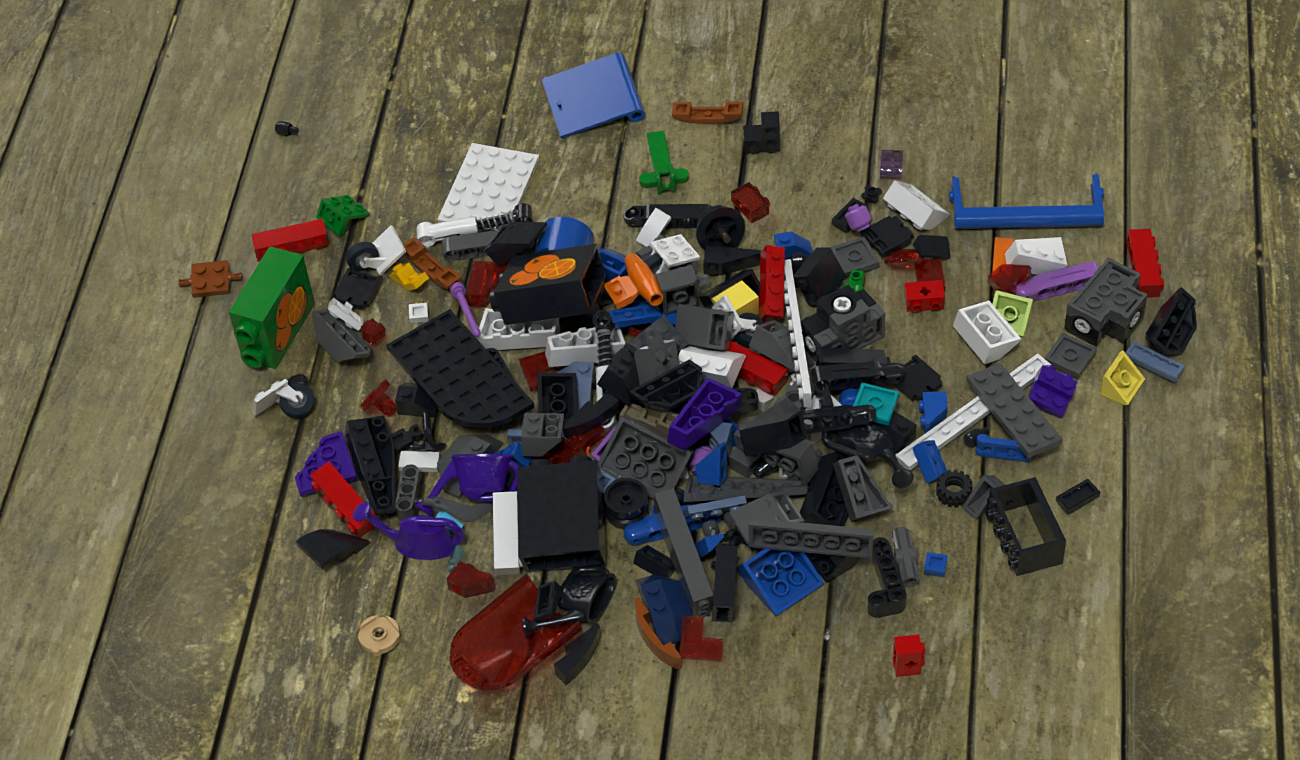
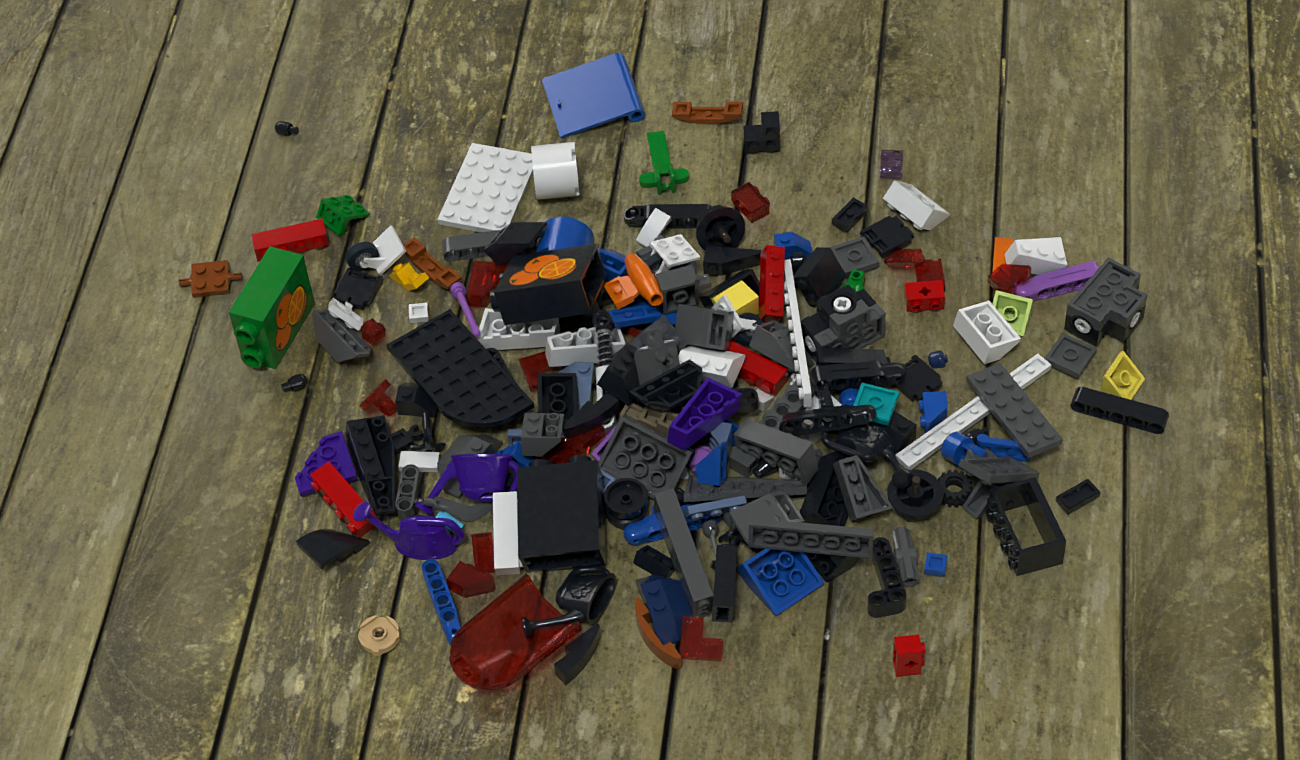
plate [253,379,314,418] -> none
piece [417,203,533,247] -> none
clear light blue tile [446,545,463,573] -> none
black slope [534,581,563,622] -> none
blue slope [695,534,724,558] -> none
black slope [738,398,807,457] -> none
medium lavender head [845,204,872,232] -> none
black plate [861,185,882,203] -> none
black slope [913,234,951,259] -> none
blue slope [913,440,947,483] -> none
blue piece [949,173,1104,229] -> none
dark purple plate [1028,365,1077,418] -> none
sand blue plate [1125,341,1185,383] -> none
red brick [1126,228,1164,298] -> none
black wedge [1146,287,1197,355] -> none
none -> blue piece [421,559,463,647]
none -> clear red slope [471,532,495,574]
none -> white brick [531,142,580,200]
none -> black piece [887,470,944,522]
none -> dark blue piece [928,350,948,368]
none -> dark grey plate [941,431,1040,485]
none -> black beam [1070,387,1169,434]

